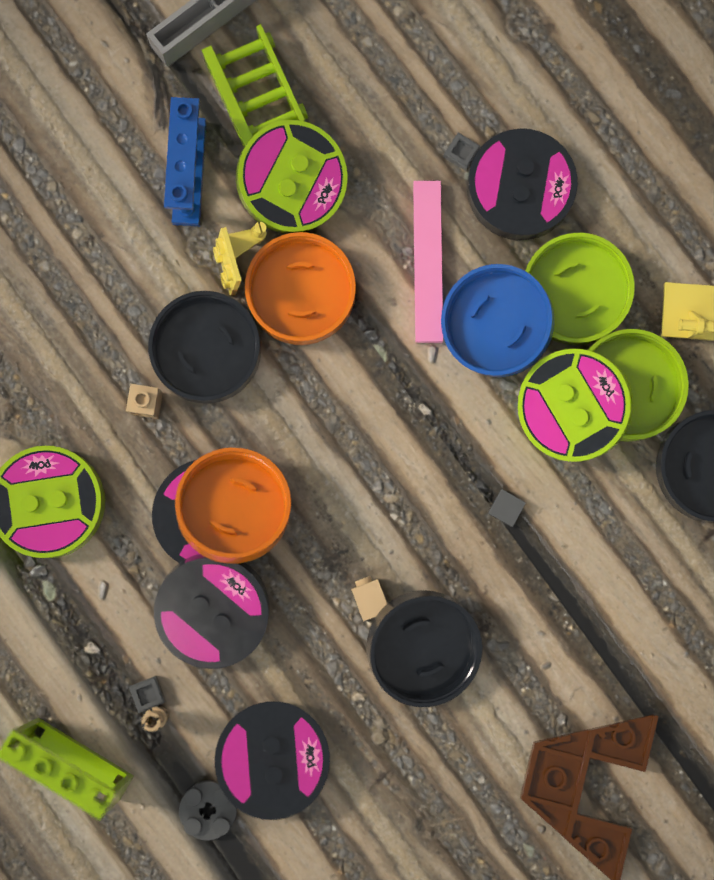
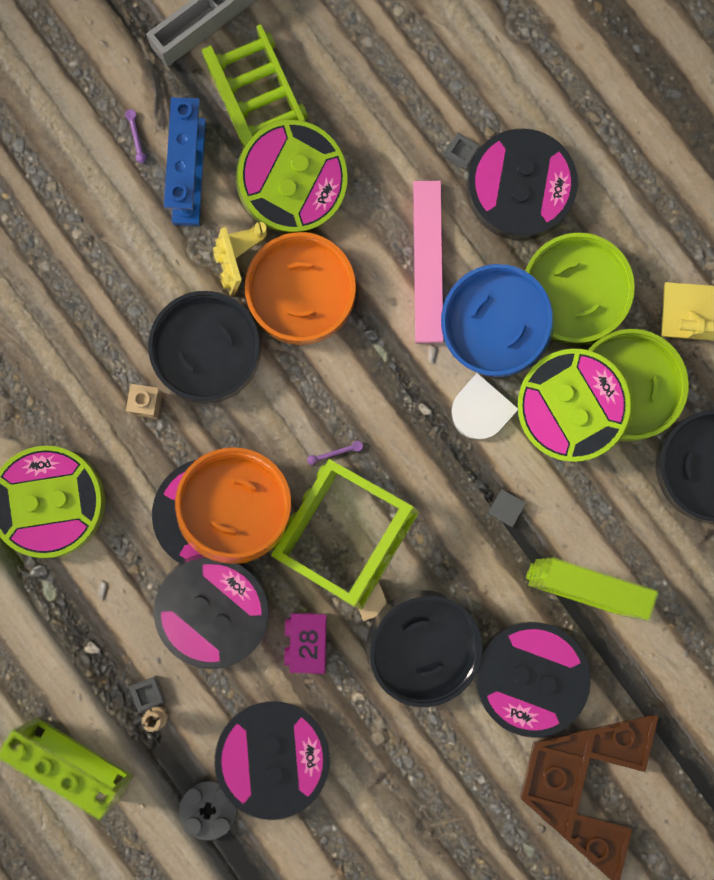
none -> medium lavender hinge [125,109,146,163]
none -> lime window [271,459,420,610]
none -> magenta brick [284,612,327,674]
none -> medium lavender hinge [307,441,363,466]
none -> white tile [452,373,518,439]
none -> brick [475,621,591,738]
none -> lime window [526,558,658,621]

